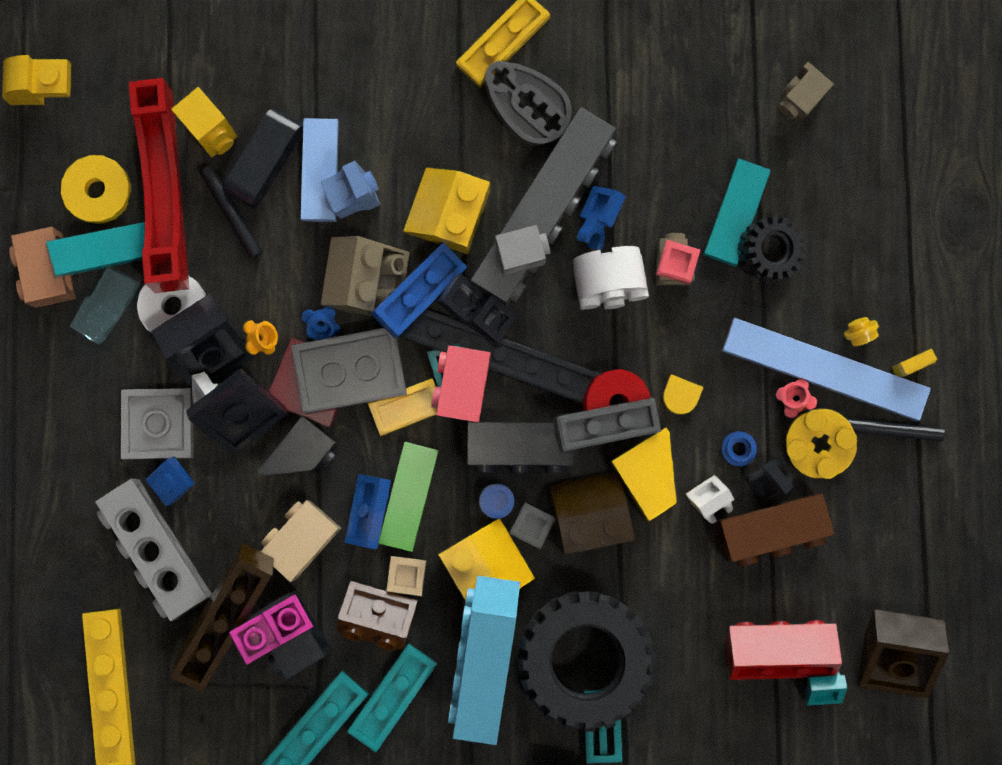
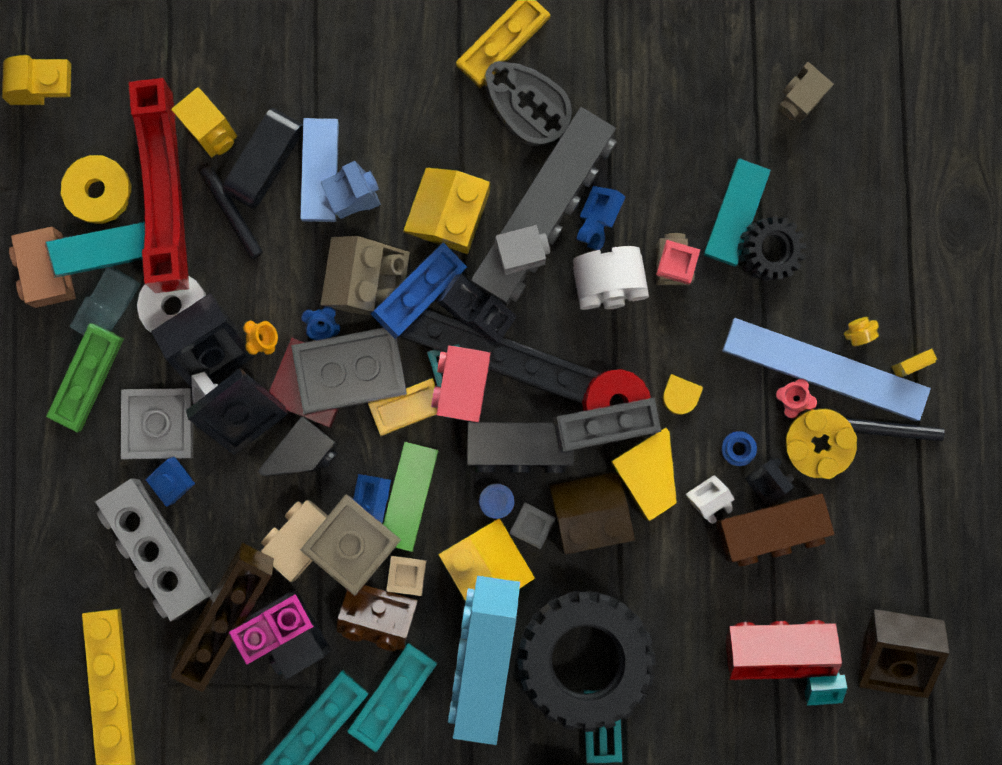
none -> bright green tile [46,323,124,432]
none -> dark tan plate [300,494,401,596]

